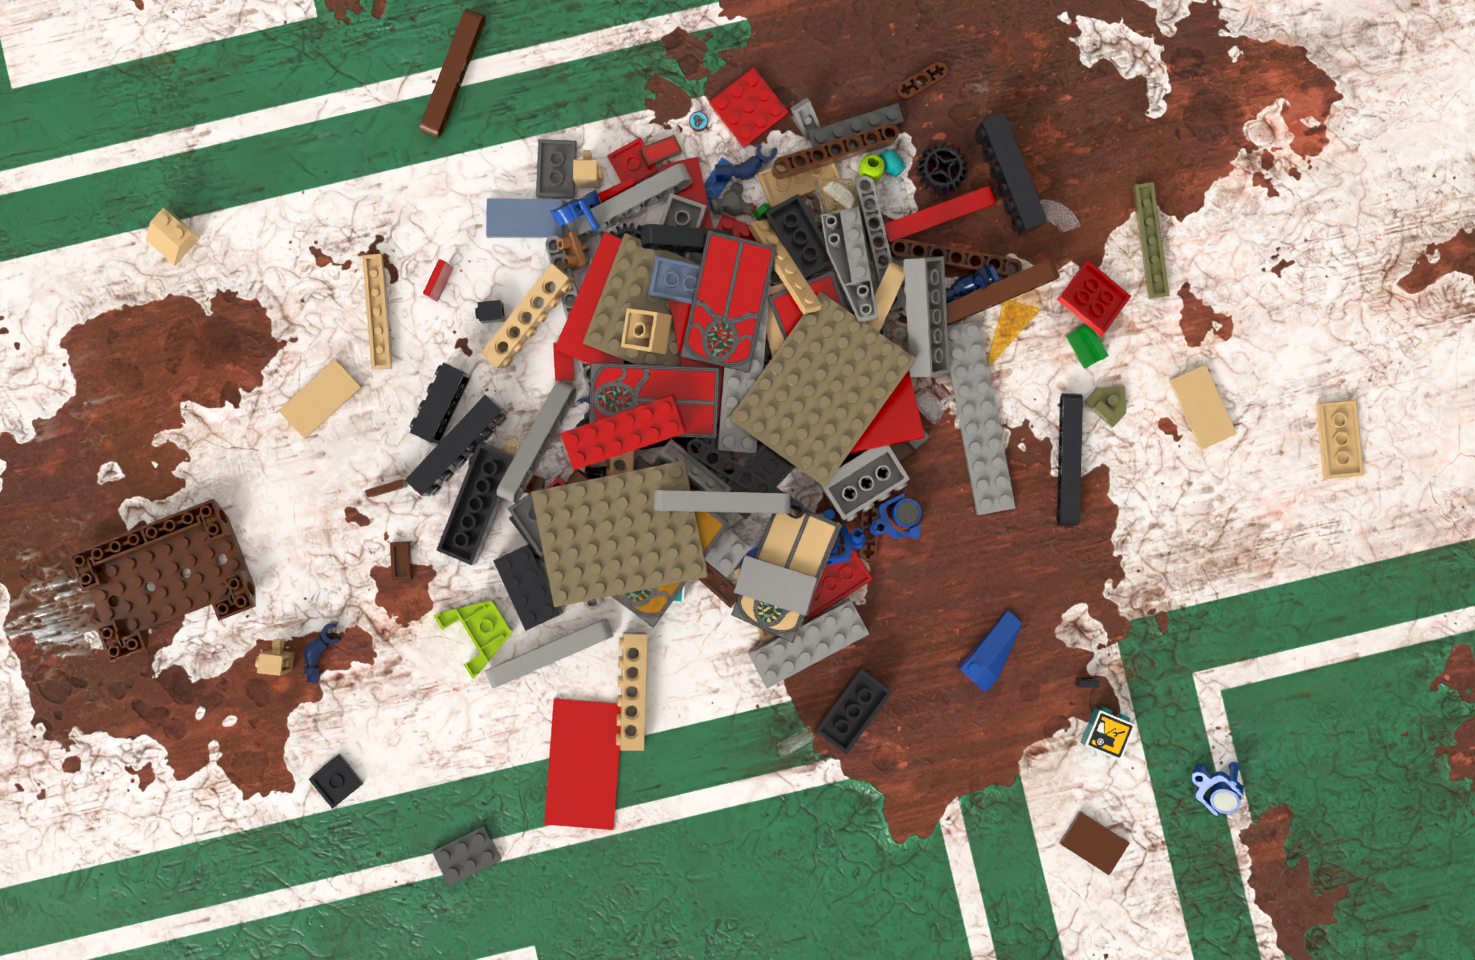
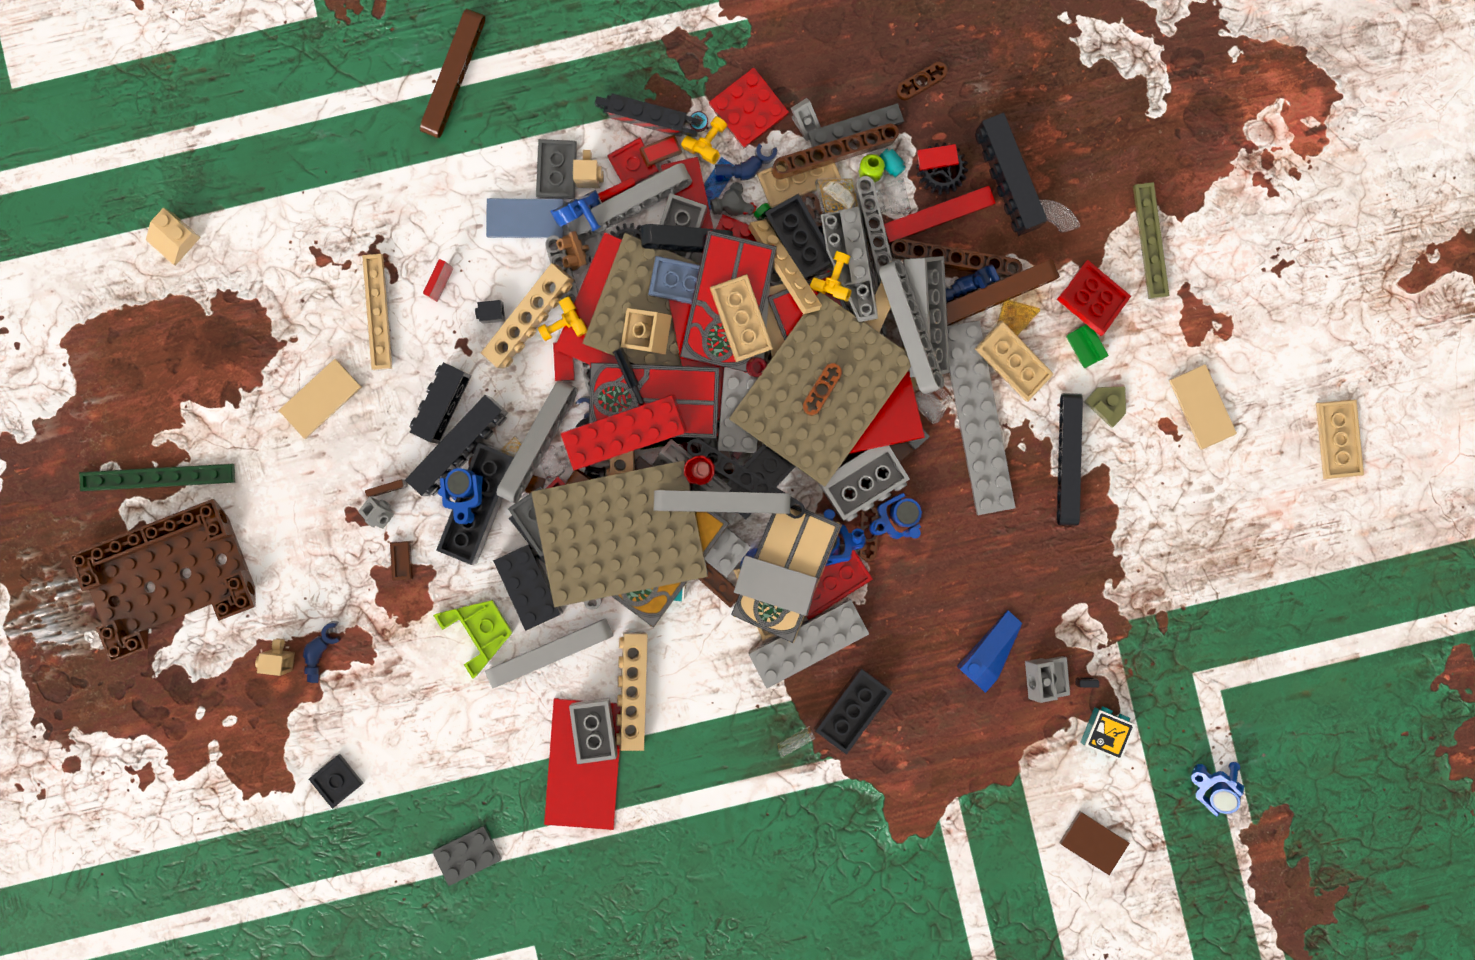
none -> dark green tile [79,464,235,491]
none -> light grey brick [358,497,394,529]
none -> blue piece [438,468,483,524]
none -> yellow bar [538,296,588,341]
none -> light grey brick [569,698,618,764]
none -> black hinge [595,93,701,137]
none -> black axle [612,348,644,405]
none -> yellow bar [681,116,727,165]
none -> red hair [684,455,715,485]
none -> tan tile [710,274,773,362]
none -> dark red tile [746,357,767,377]
none -> dark orange beam [803,363,842,416]
none -> yellow bar [810,251,852,302]
none -> light grey beam [879,259,944,394]
none -> red tile [917,144,959,171]
none -> tan tile [974,321,1054,402]
none -> light grey brick [1025,656,1070,703]

